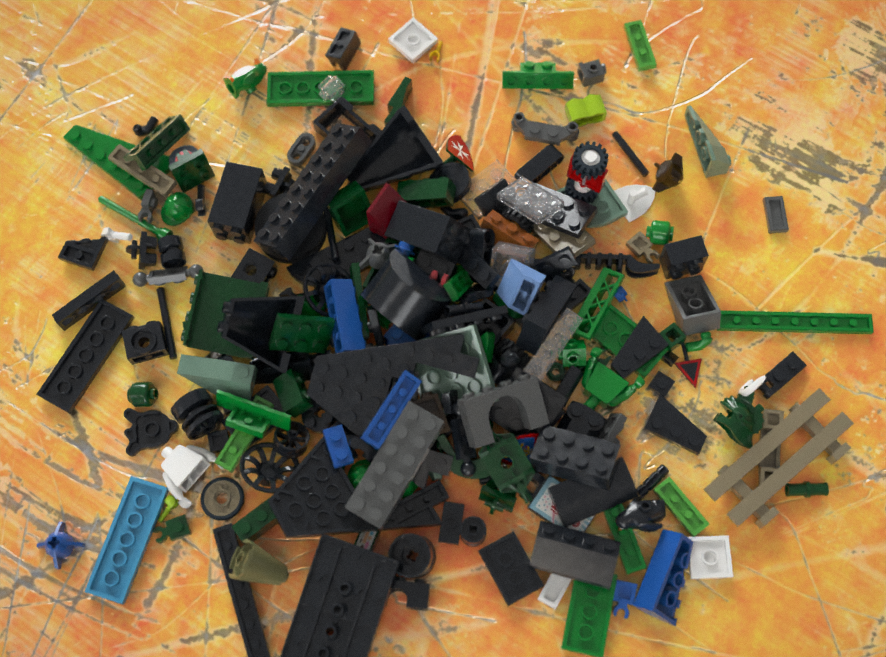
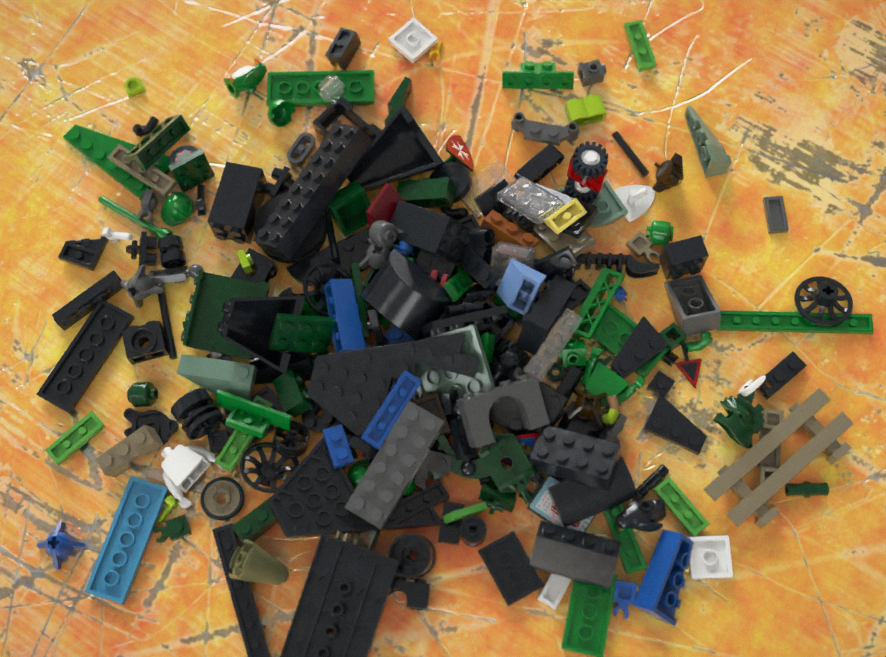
none -> bright green plate [45,411,106,466]
none -> dark tan arch [96,425,163,478]
none -> dark grey piece [120,264,164,308]
none -> lime tile [124,77,146,98]
none -> lime plate [236,249,254,274]
none -> green hair [267,99,296,127]
none -> dark tan plate [335,531,369,550]
none -> dark grey head [369,220,397,246]
none -> bright green tile [443,502,488,524]
none -> light yellow slope [544,197,587,235]
none -> dark brown piece [567,387,607,428]
none -> arm [602,395,620,425]
none -> black wheel [794,277,853,326]

